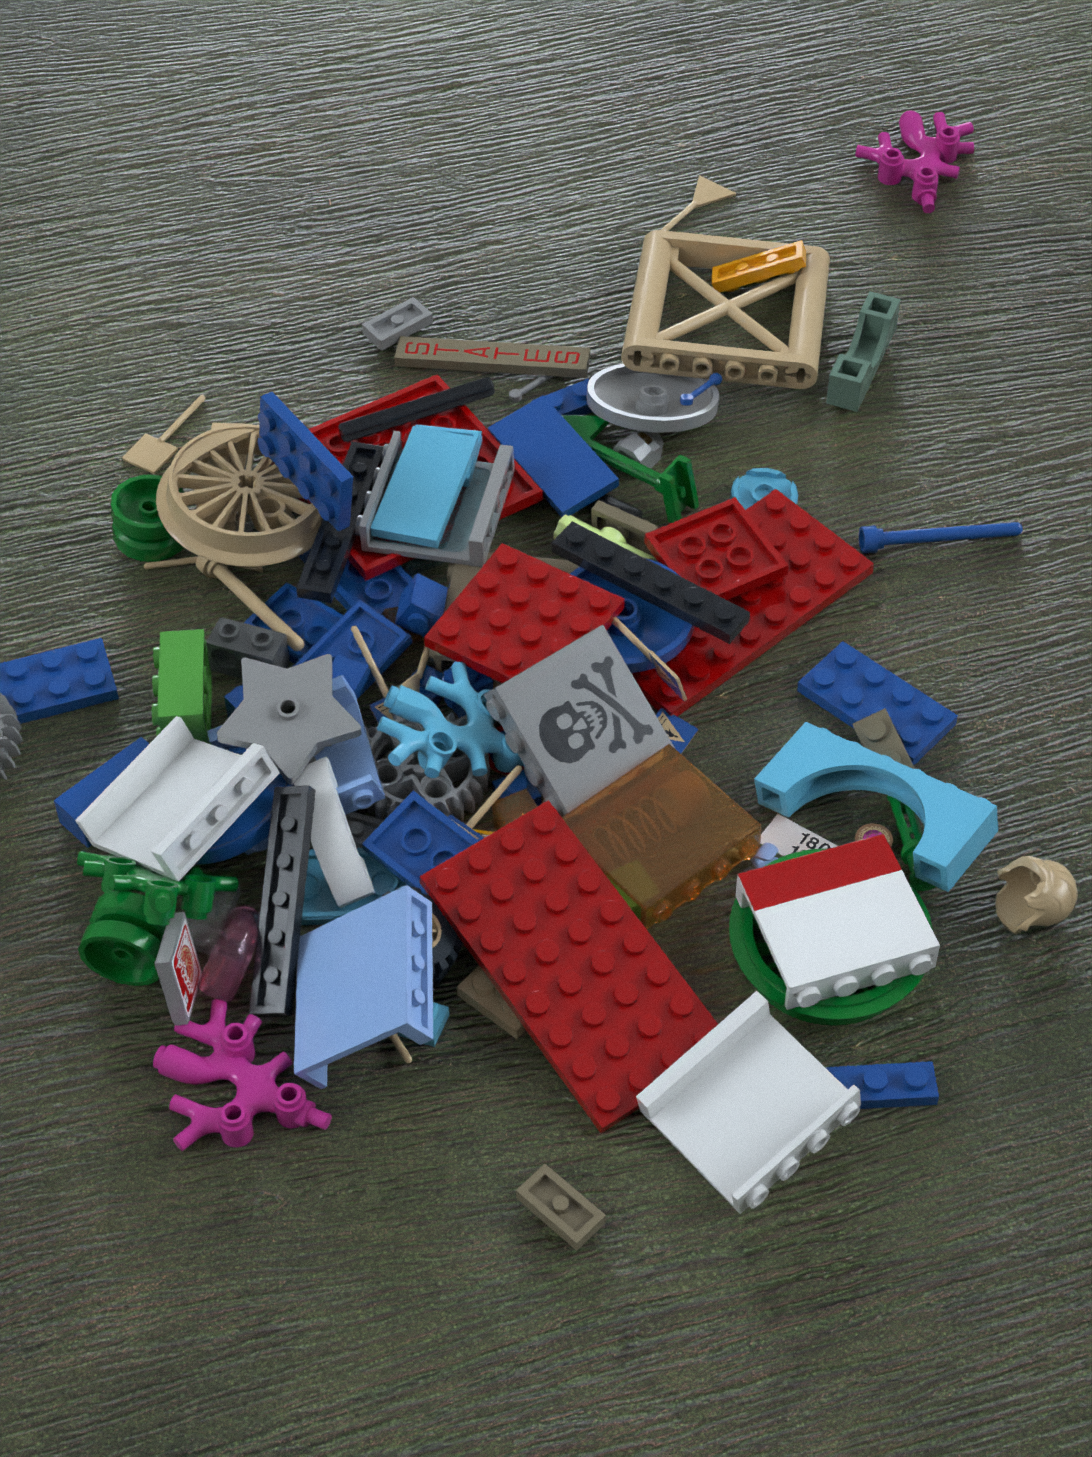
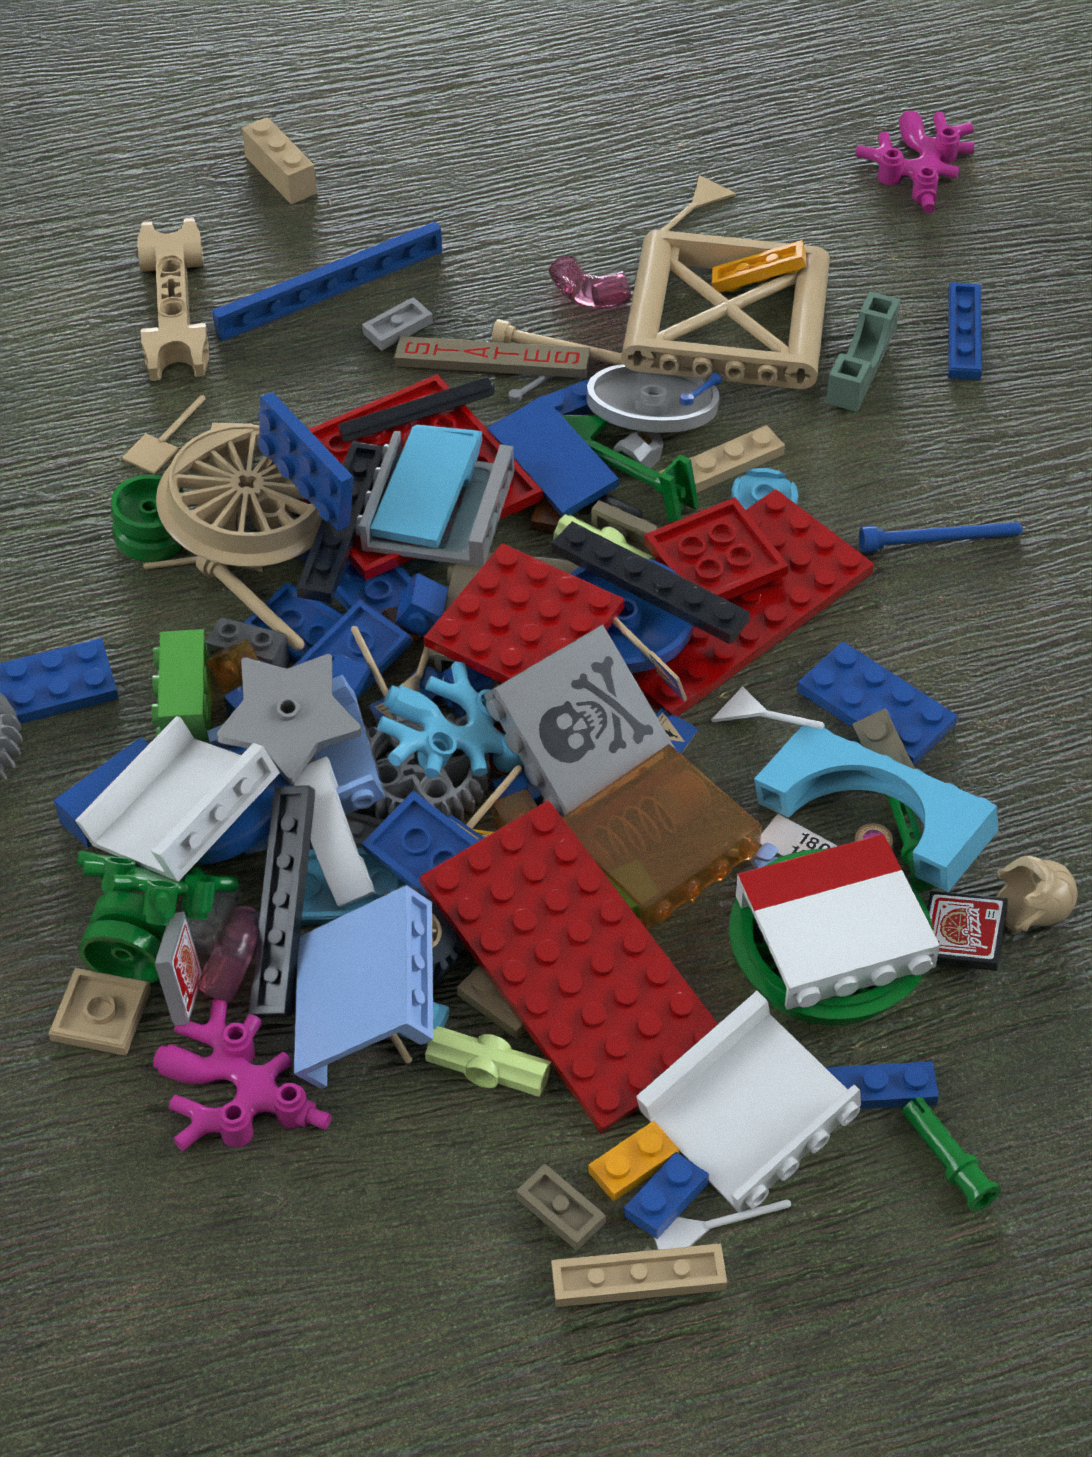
none -> tan tile [48,968,152,1056]
none -> tan piece [138,217,209,381]
none -> clear orange plate [206,639,259,693]
none -> blue plate [212,222,442,342]
none -> tan brick [242,117,317,204]
none -> yellowish green piece [425,1026,551,1097]
none -> tan piece [491,319,623,365]
none -> reddish brown tile [531,497,562,533]
none -> clear pink cylinder [549,255,631,308]
none -> tan plate [551,1243,727,1307]
none -> light orange plate [588,1121,679,1202]
none -> blue plate [624,1152,709,1239]
none -> white piece [654,1200,791,1250]
none -> tan plate [659,425,785,493]
none -> white piece [711,686,825,729]
none -> green pin [902,1097,1001,1212]
none -> tile [927,891,1008,971]
none -> blue tile [948,282,982,380]

